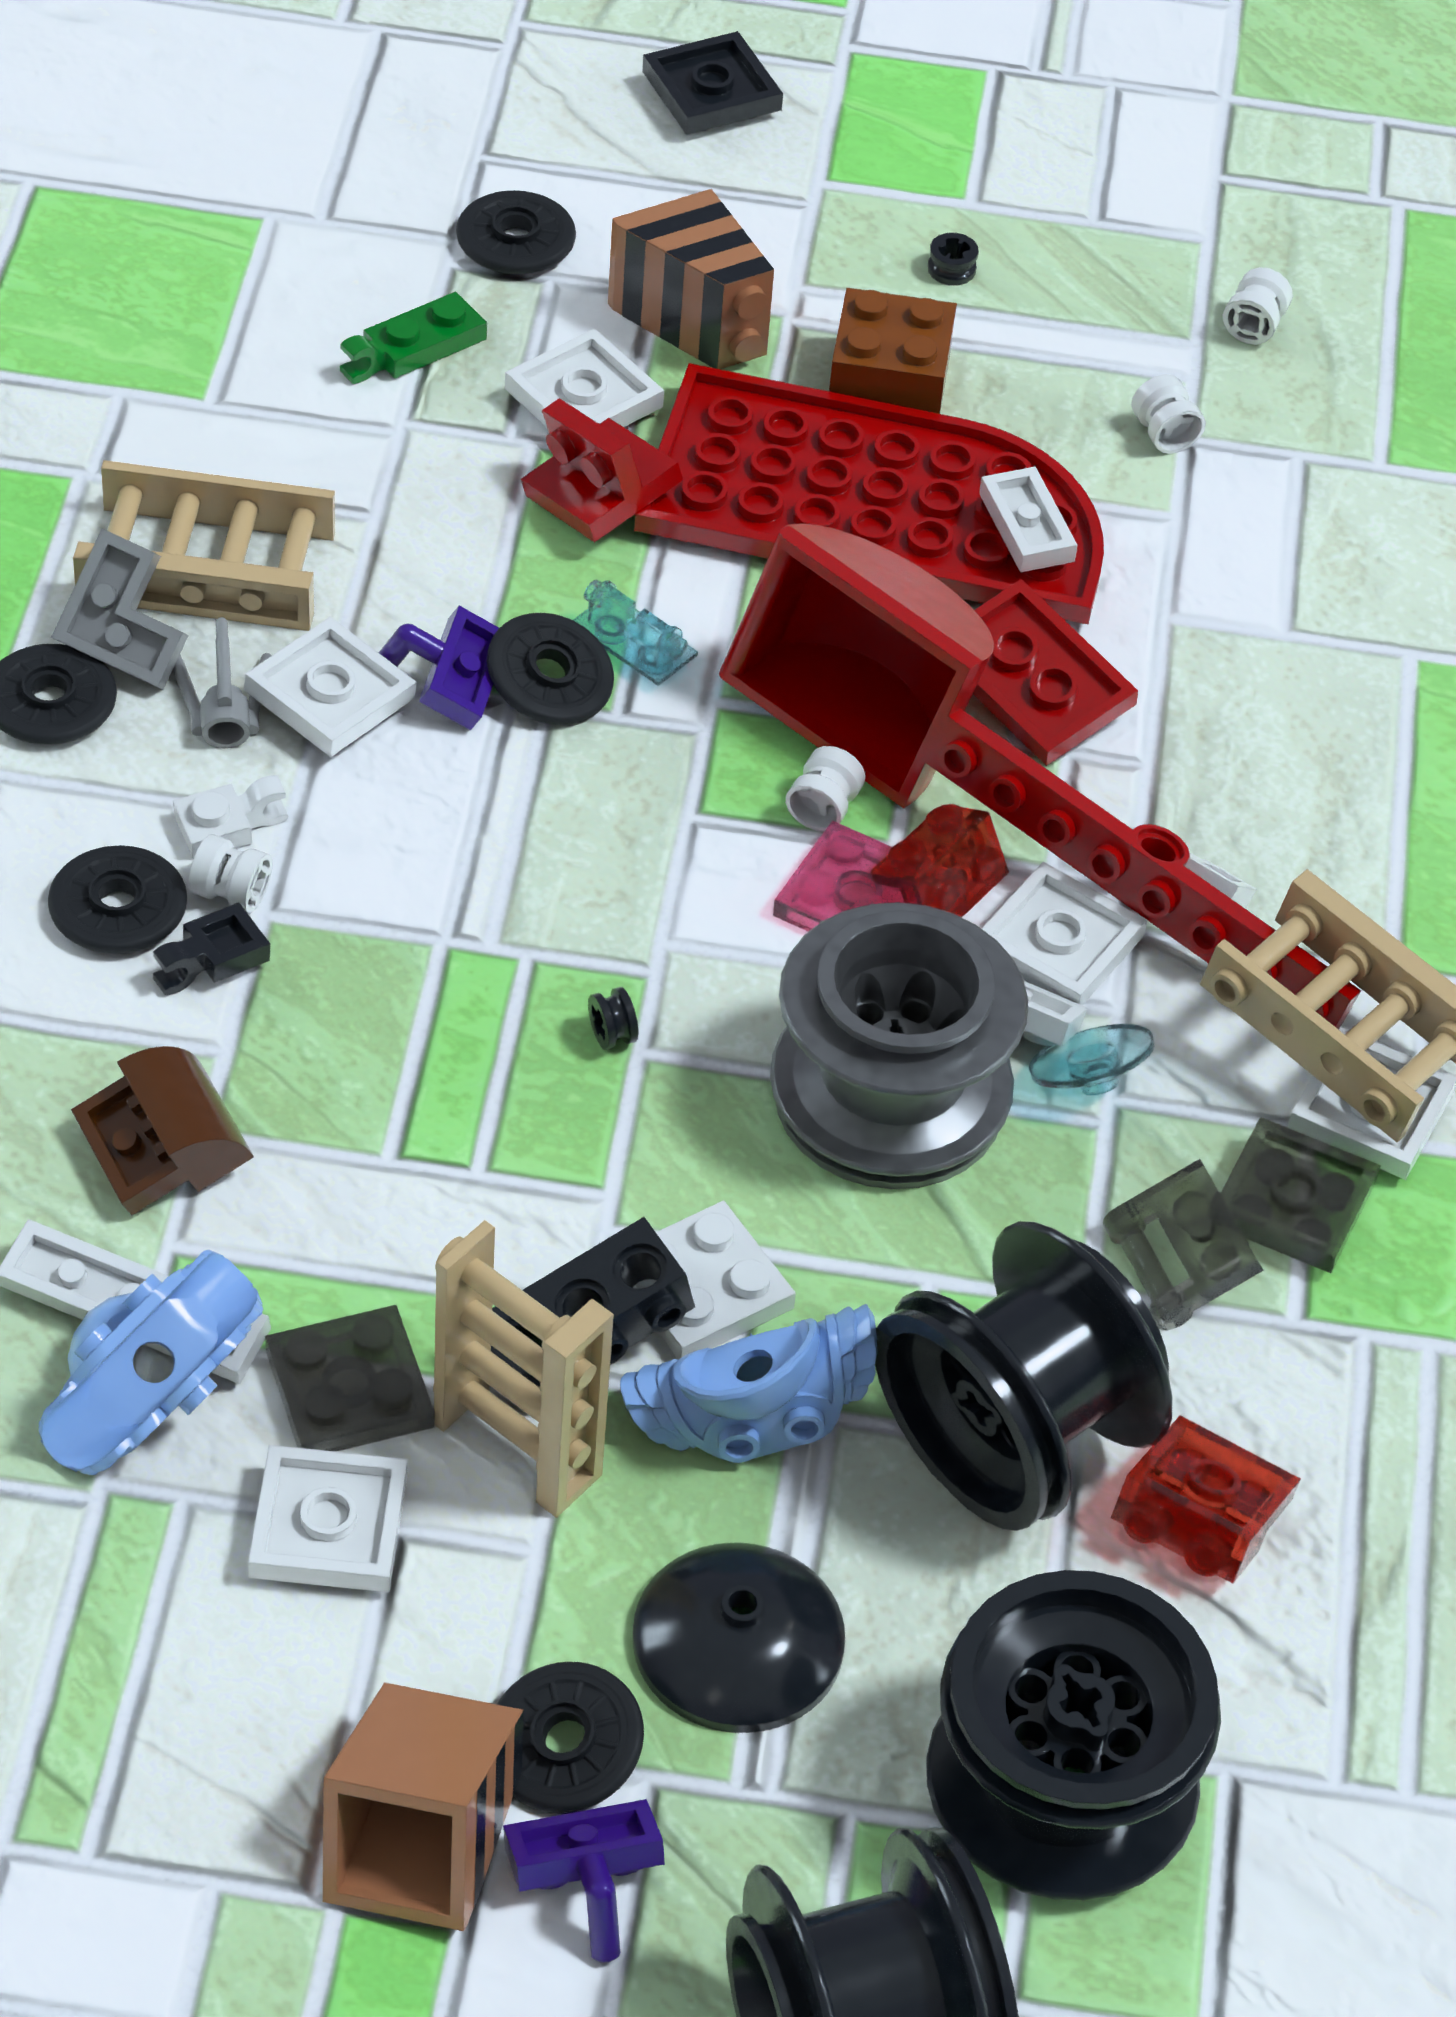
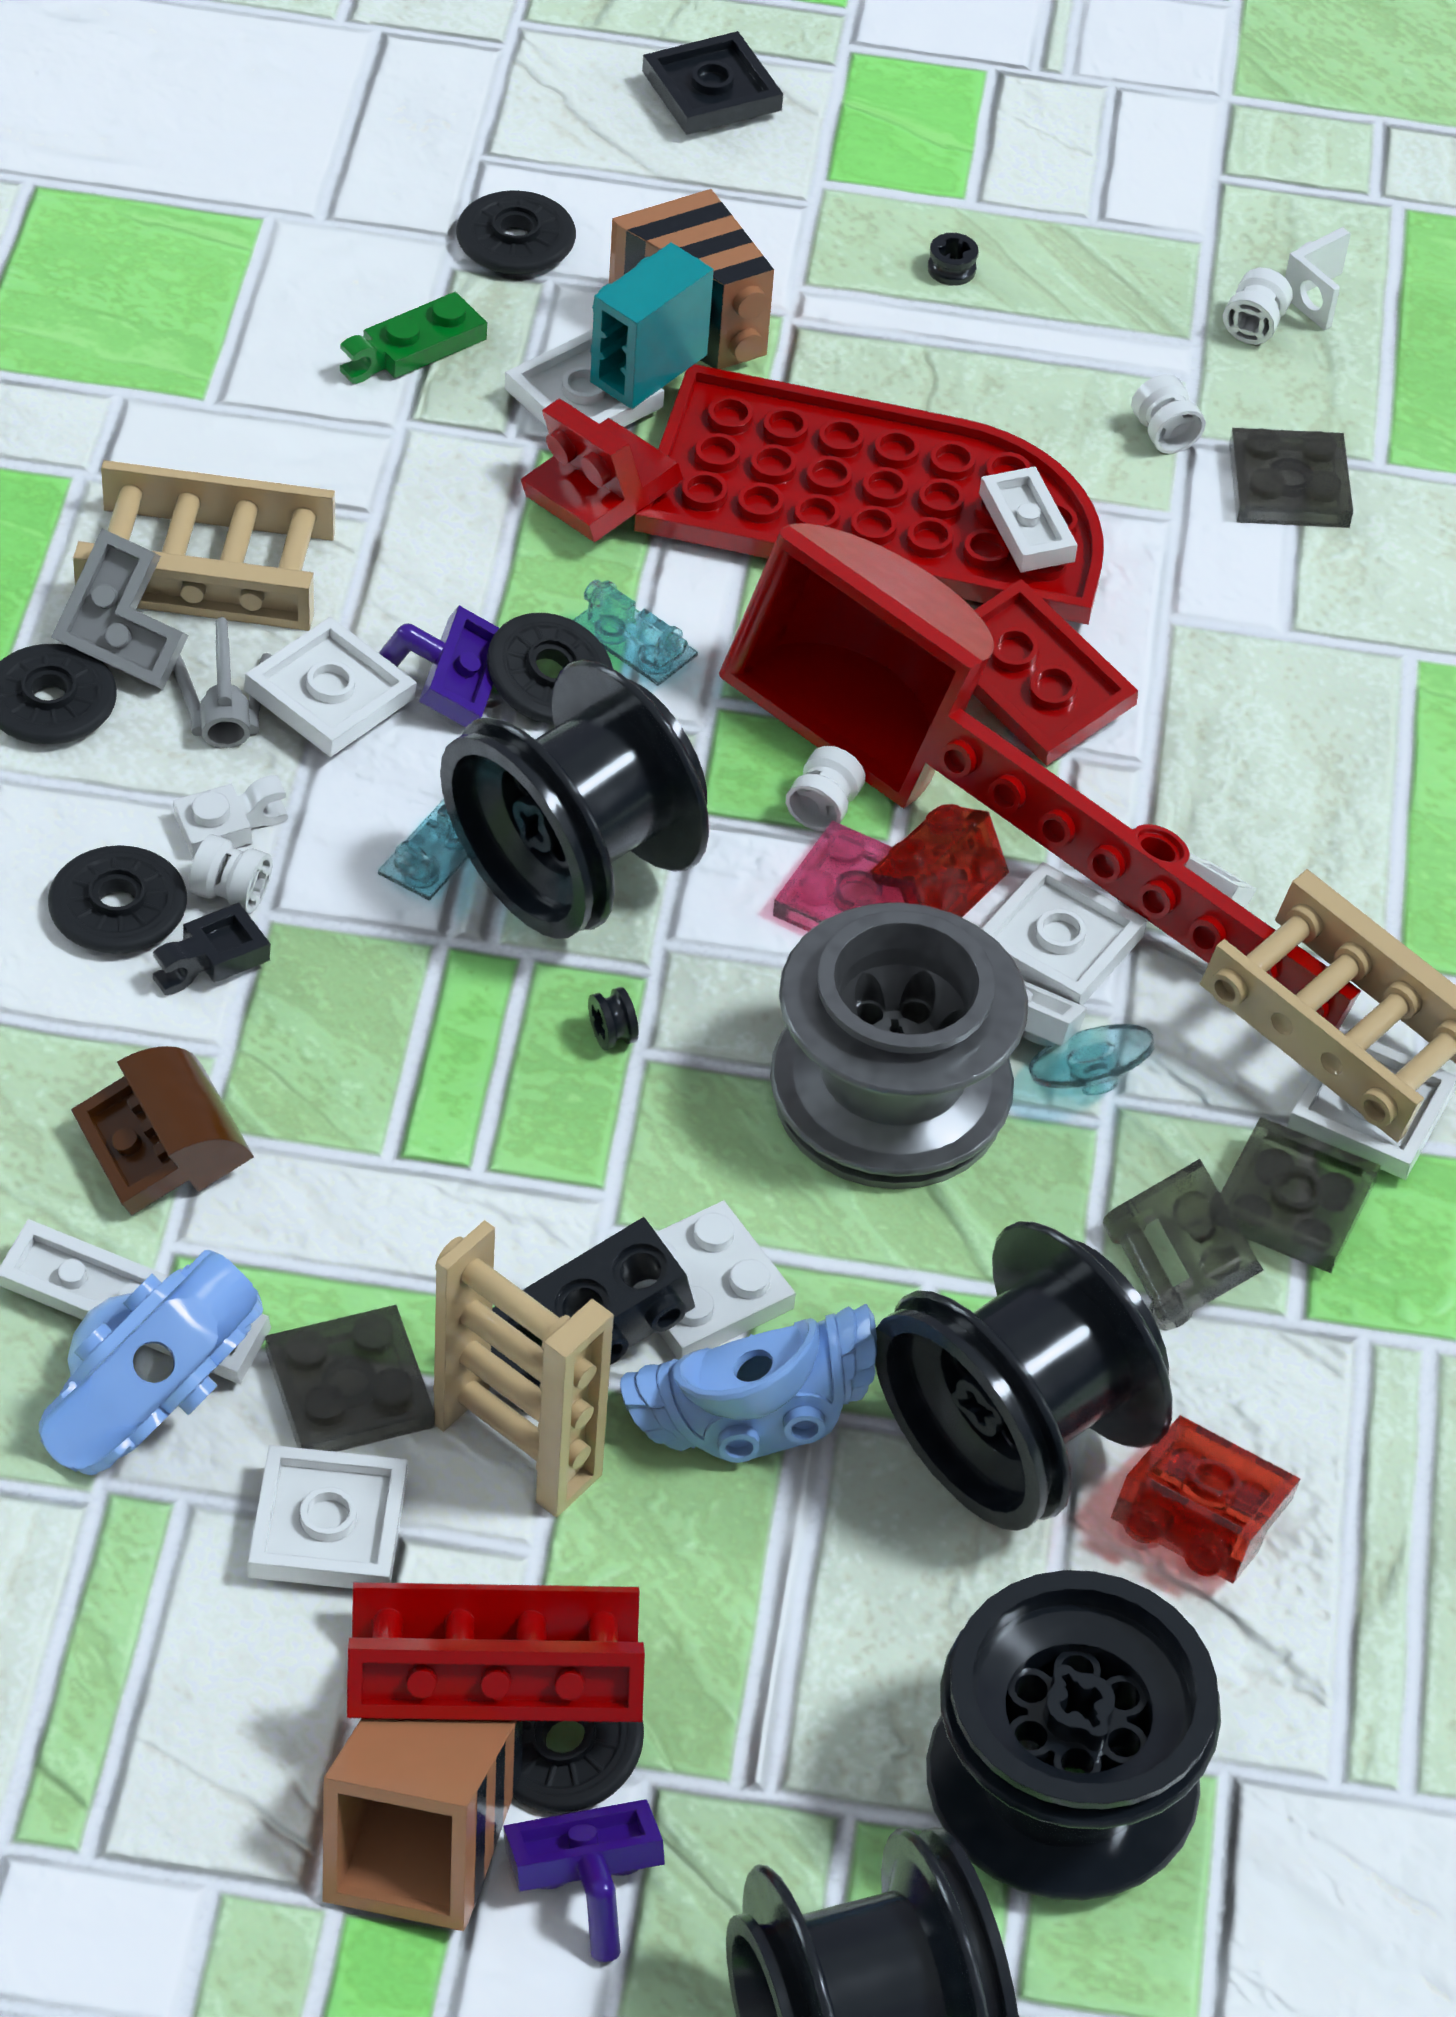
black dish [633,1543,845,1733] -> none
dark orange brick [829,287,957,414] -> none
none -> red fence [347,1582,645,1722]
none -> clear light blue hinge [378,799,468,901]
none -> black wheel [440,660,709,939]
none -> teal brick [590,242,714,409]
none -> clear smoke plate [1229,428,1353,528]
none -> white bracket [1285,227,1351,330]

